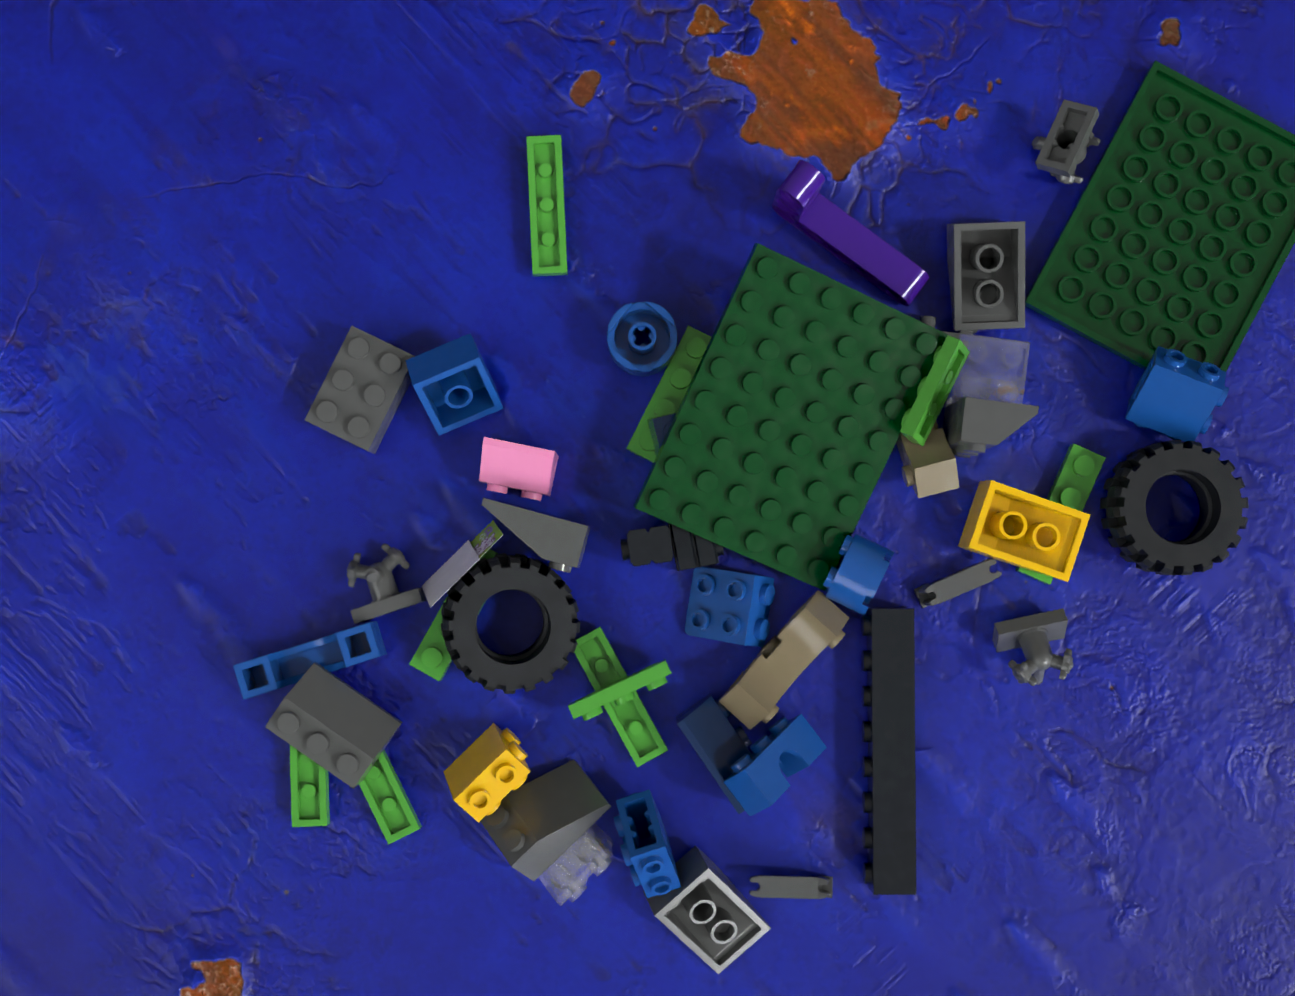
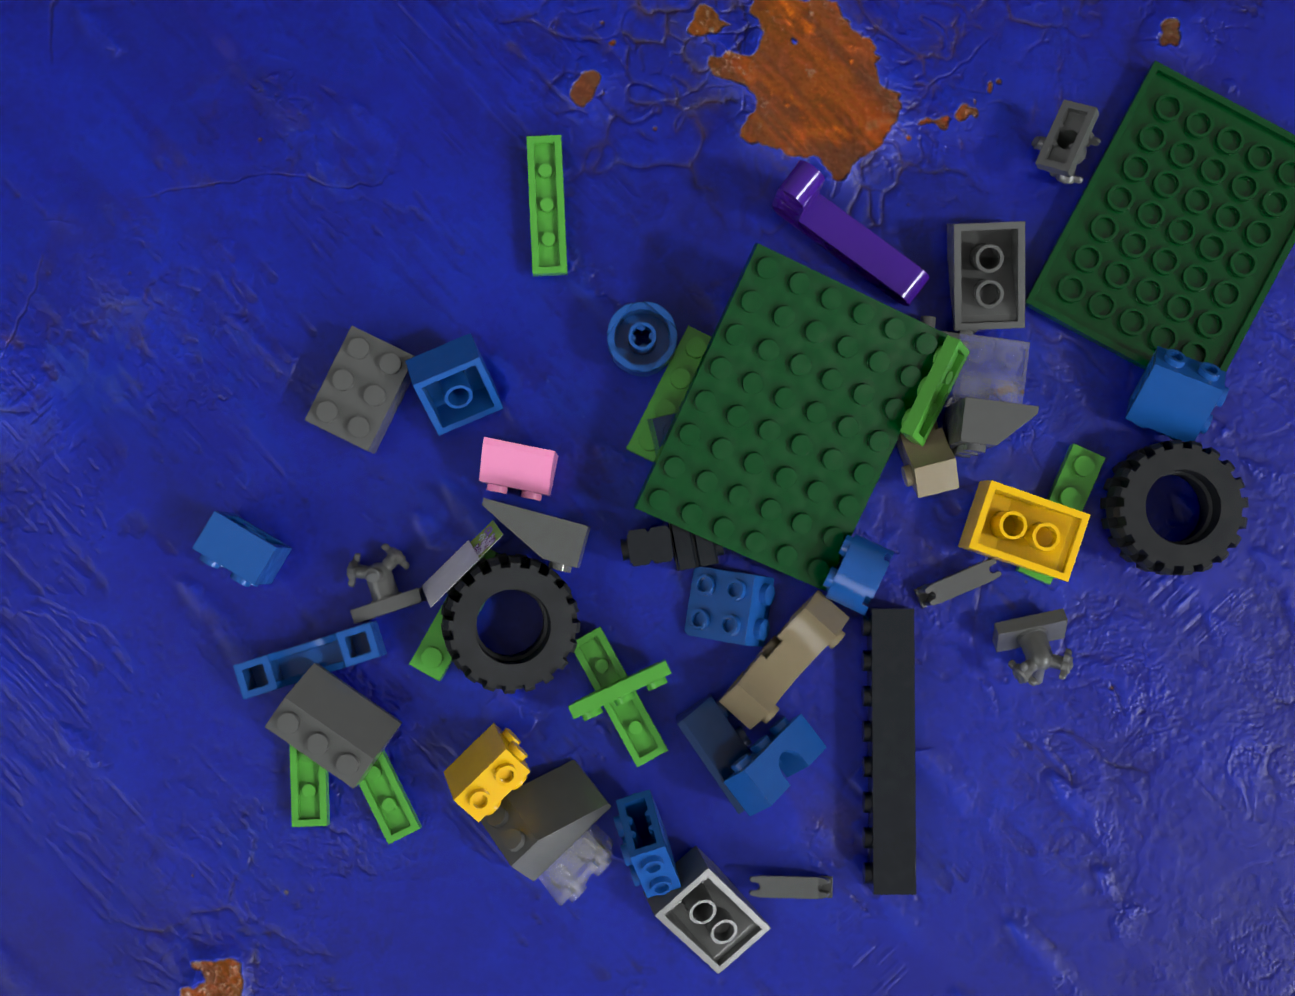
none -> blue brick [192,511,292,587]

